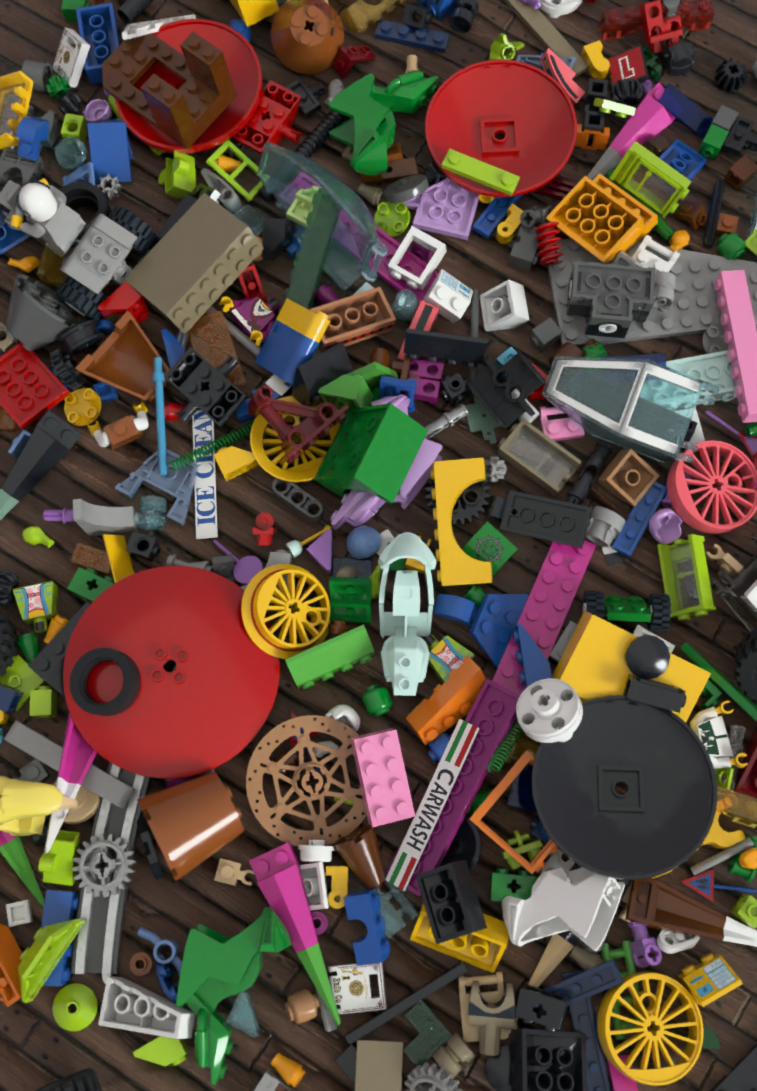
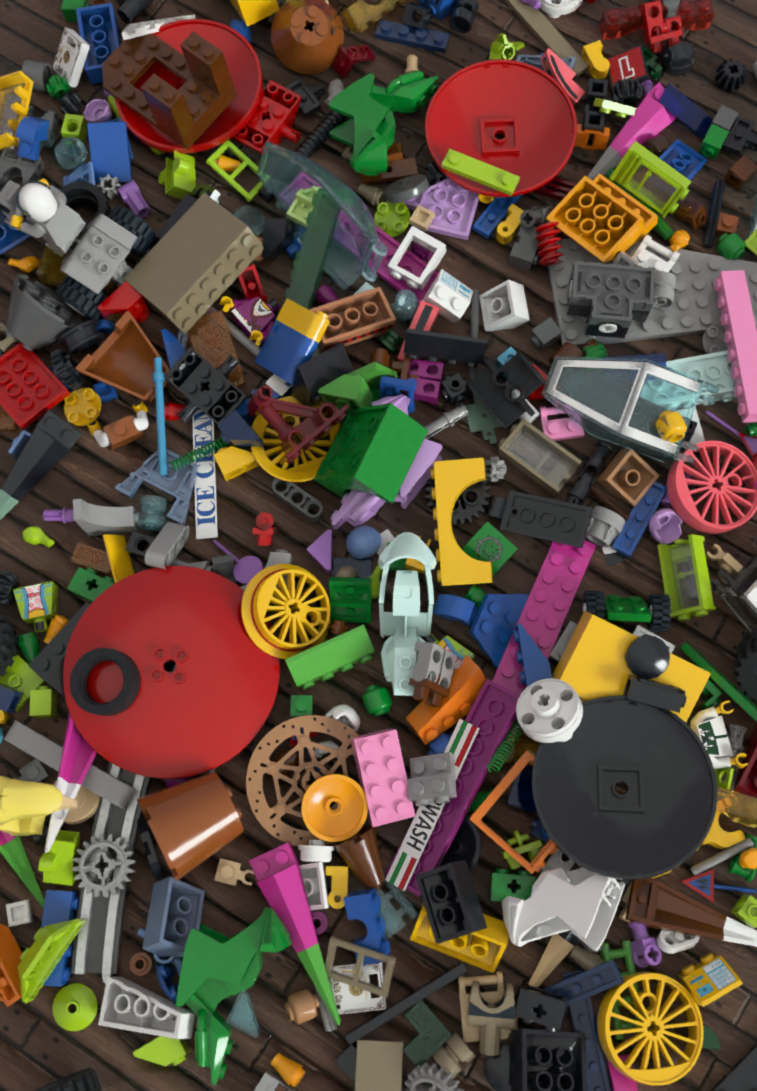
light grey piece [201,168,242,213] -> none
hinge [285,525,332,558] -> none
none -> medium lavender piece [117,180,151,219]
none -> sand blue slope [142,876,205,957]
none -> light grey beam [145,521,190,570]
none -> dark blue slope [217,410,266,447]
none -> green brick [290,695,313,718]
none -> light orange dish [301,774,368,842]
none -> dark tan window [325,936,396,998]
none -> dark green wheel [379,327,404,352]
none -> light grey plate [408,752,457,806]
none -> tan tile [409,205,435,232]
none -> light grey hips [409,642,457,707]
none -> yellow head [655,410,687,443]

